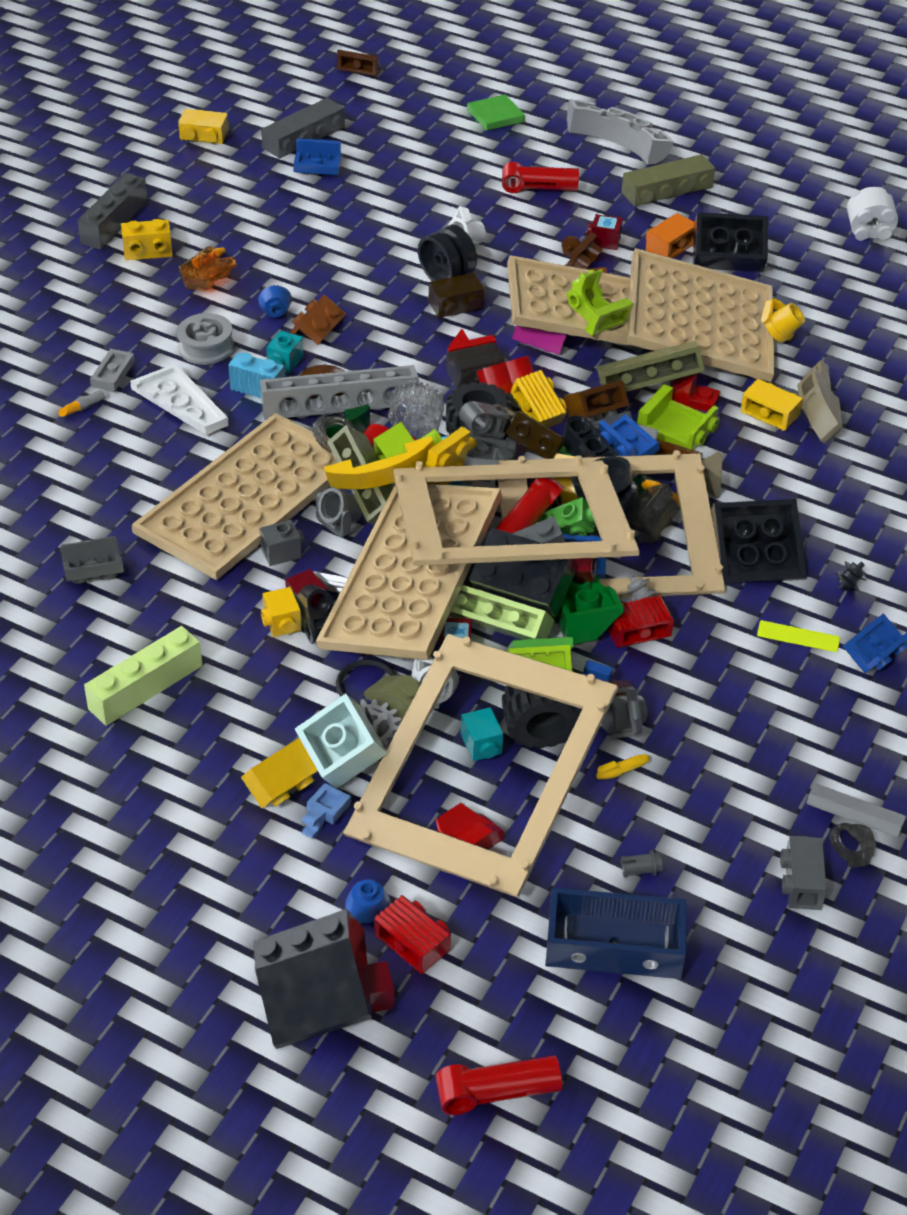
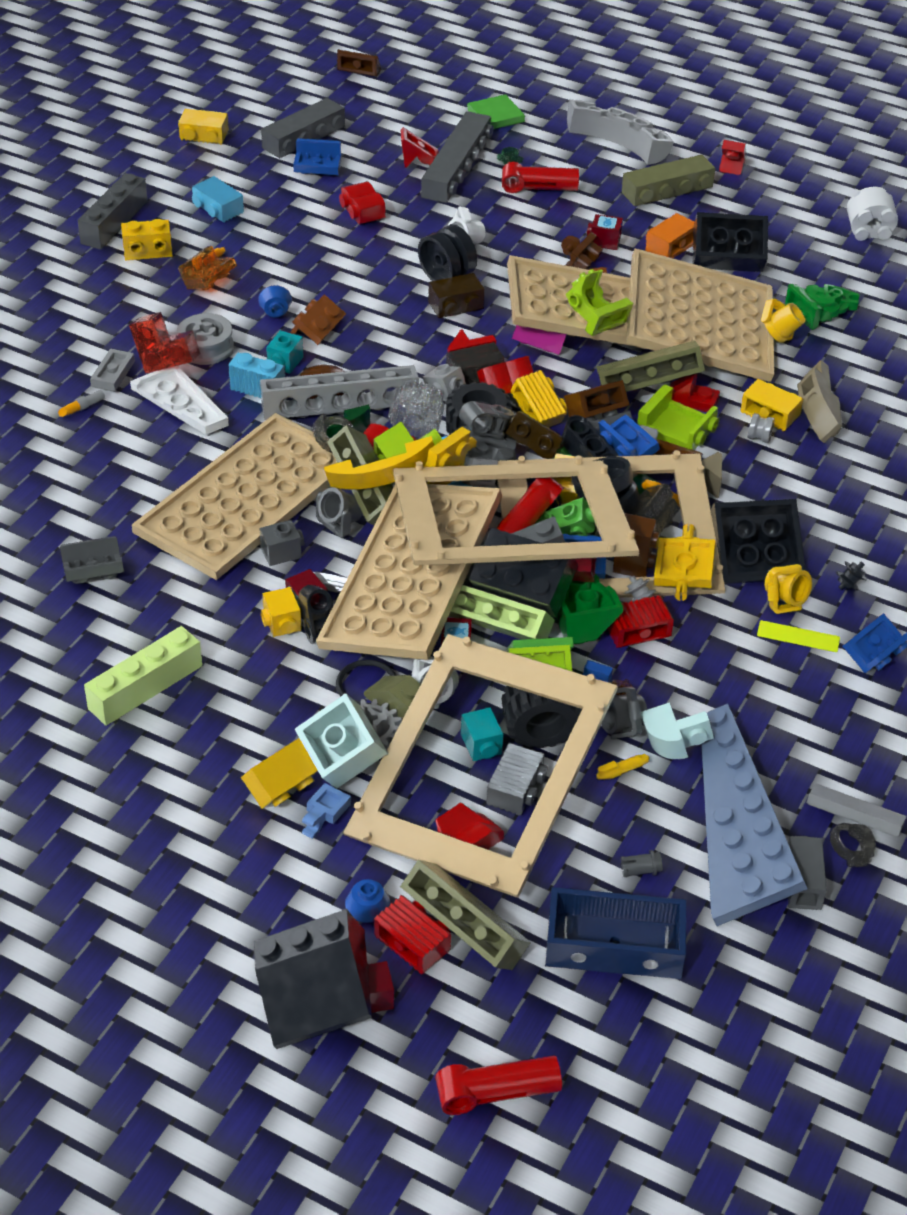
none -> clear red brick [129,312,200,374]
none -> medium azure brick [192,176,244,223]
none -> red brick [339,181,386,224]
none -> olive brick [400,859,531,970]
none -> red slope [401,127,439,168]
none -> dark grey brick [421,111,493,203]
none -> light grey brick [423,364,466,403]
none -> brick [486,743,548,816]
none -> clear green plate [497,147,523,165]
none -> reddish brown brick [613,513,660,577]
none -> light aqua brick [641,703,714,759]
none -> yellow plate [654,524,716,601]
none -> sand blue wing [701,704,808,926]
none -> red slope [719,140,747,175]
none -> light grey wheel [747,413,775,443]
none -> yellow piece [764,564,812,614]
none -> green piece [785,284,859,330]

